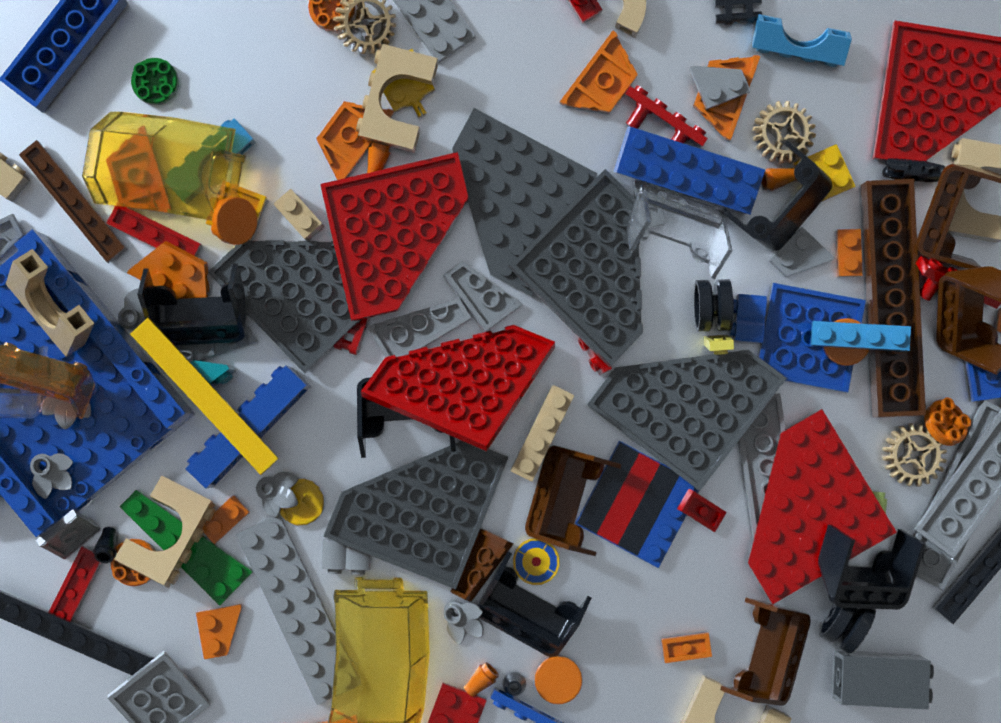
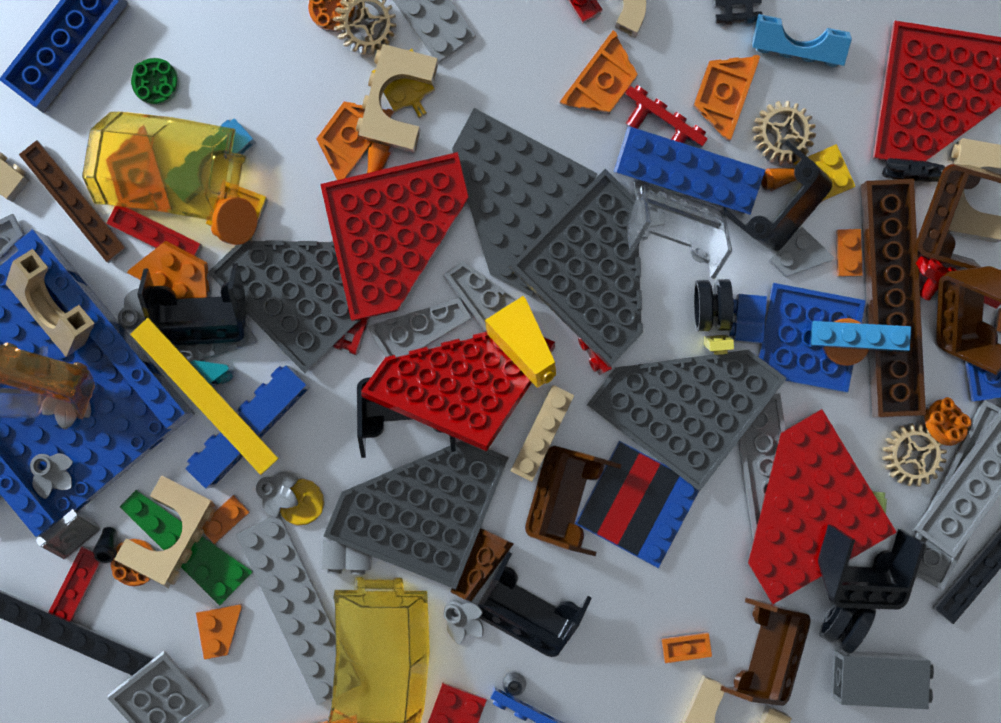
tan brick [274,189,325,241] -> none
orange cone [464,662,499,697] -> none
tile [513,538,559,585] -> none
orange tile [535,655,582,704] -> none
red plate [677,489,727,532] -> none
light grey wing [689,66,751,110] -> none
none -> yellow slope [485,296,556,388]

